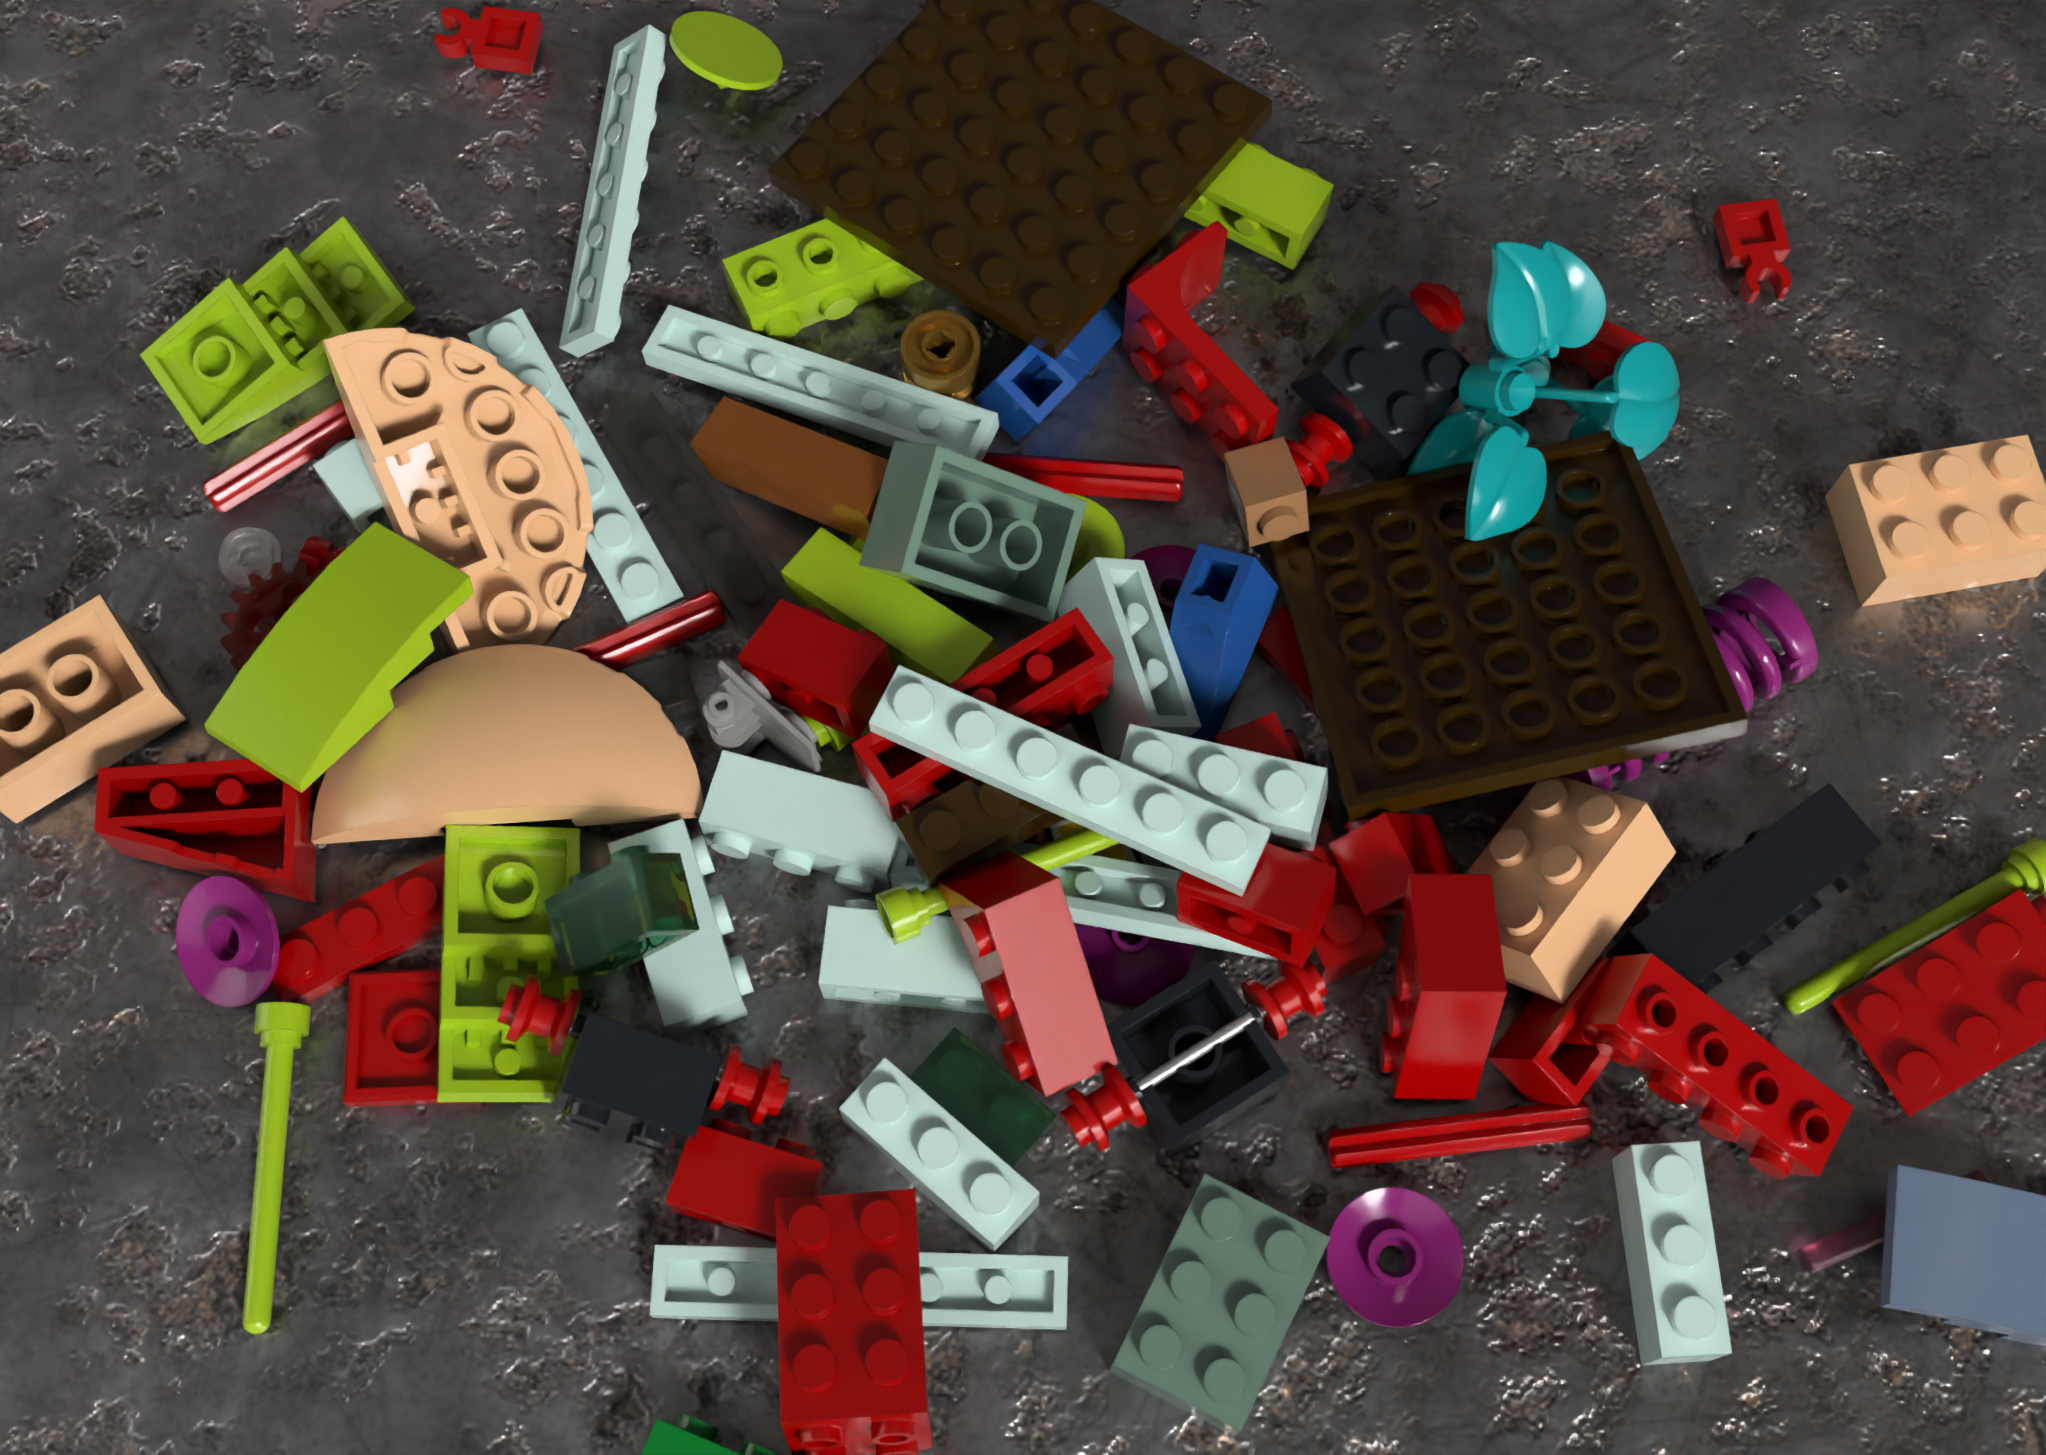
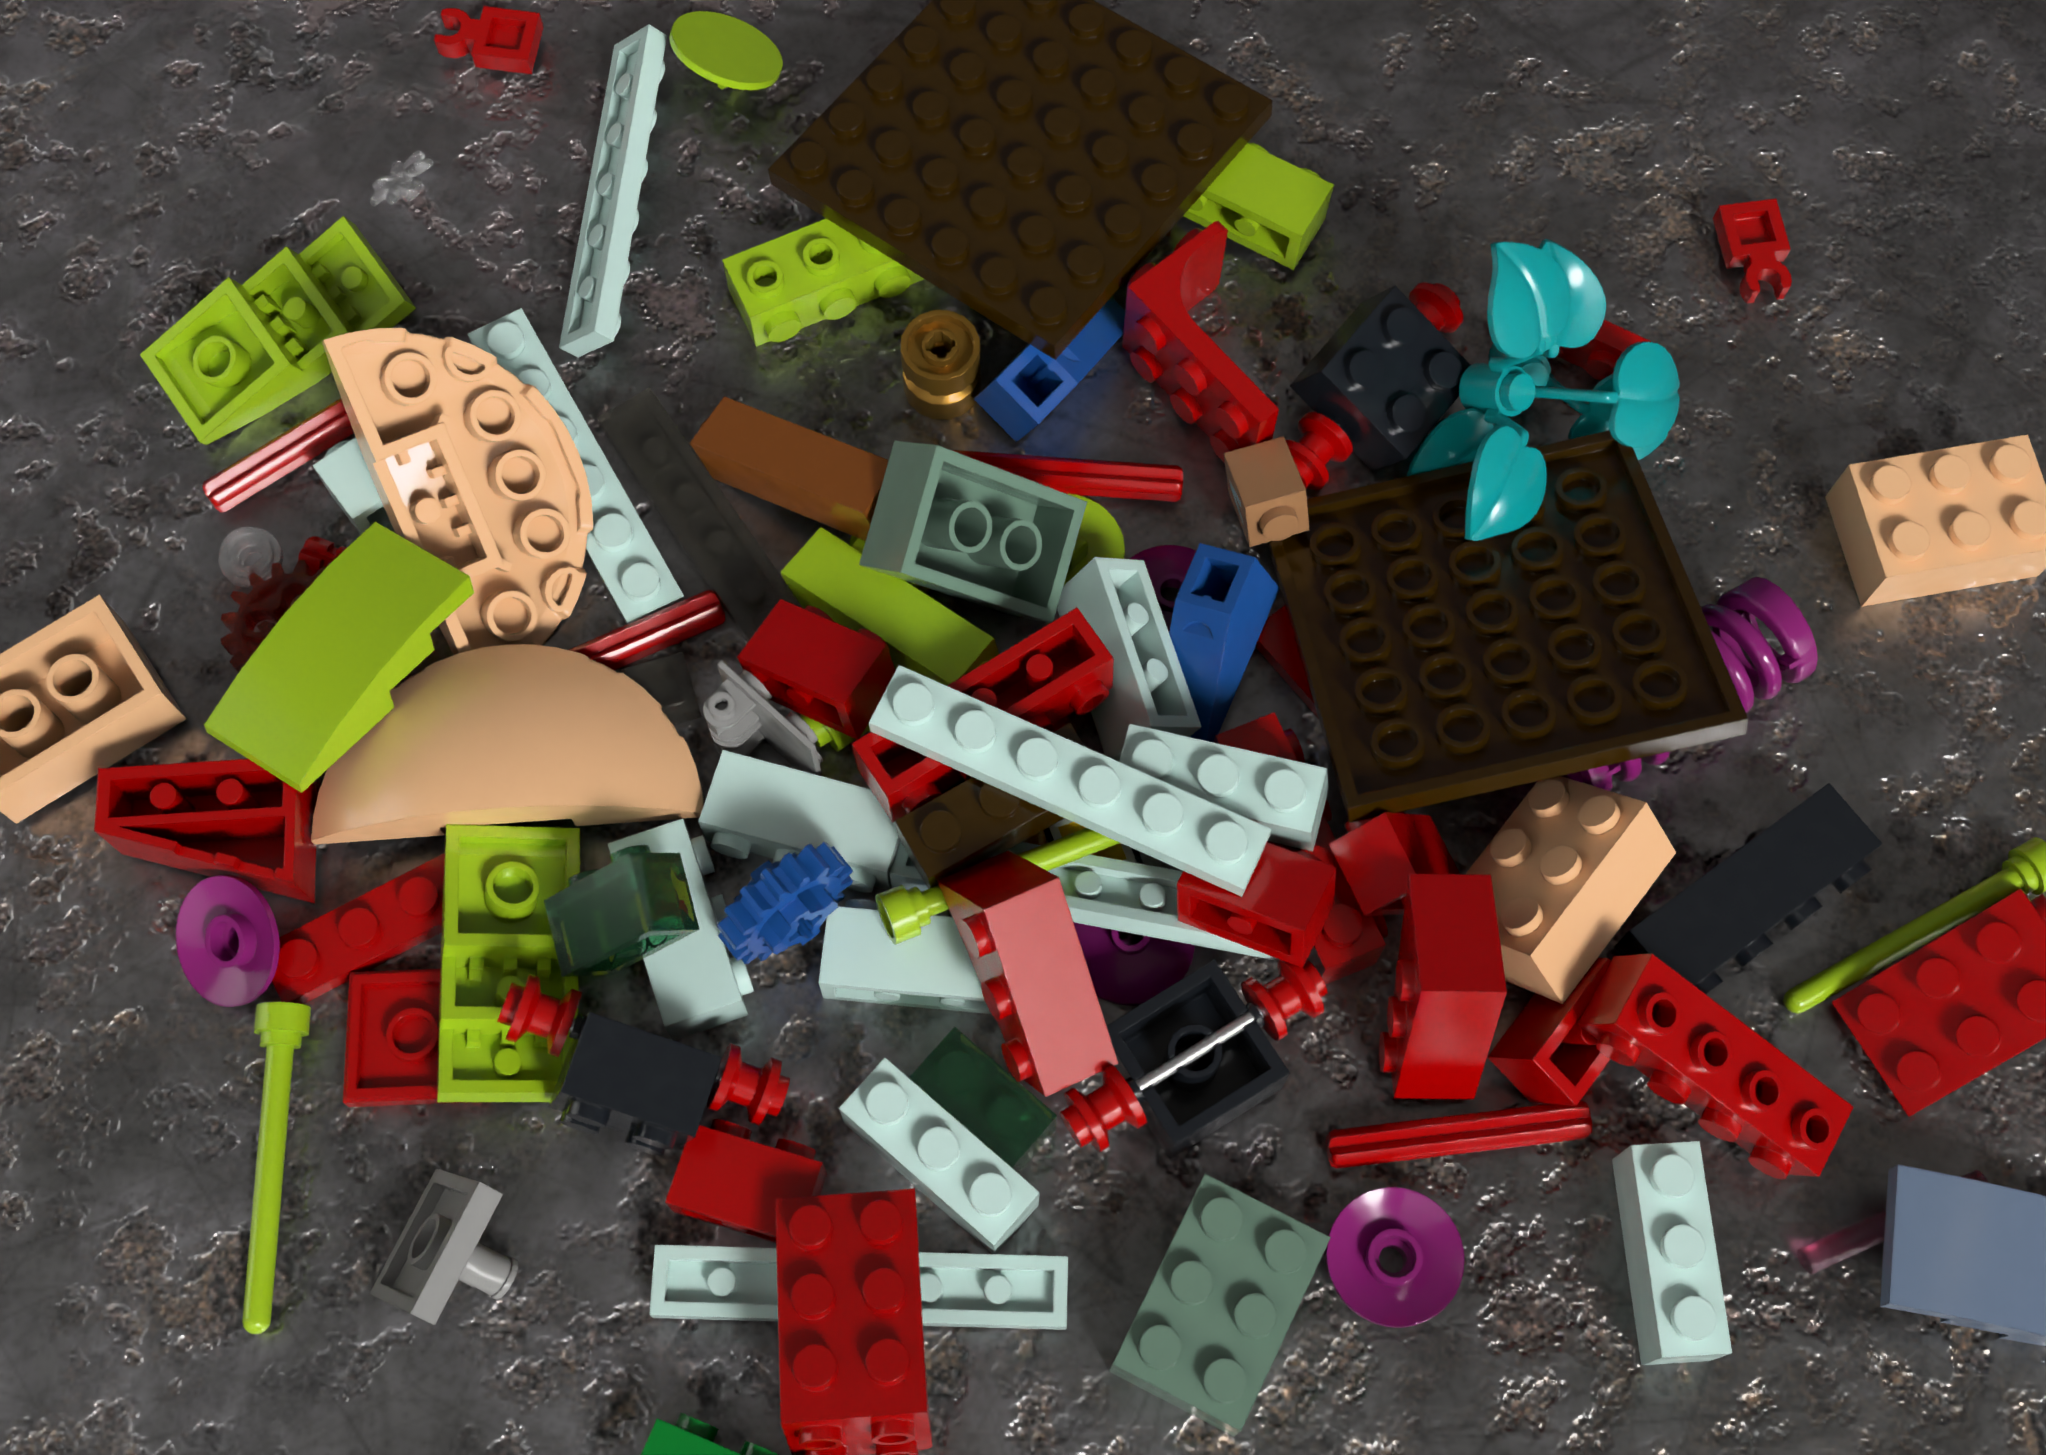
light aqua plate [642,305,999,462] -> none
none -> light grey tile [369,1169,518,1325]
none -> clear plant [370,151,434,206]
none -> blue gear [717,842,853,964]

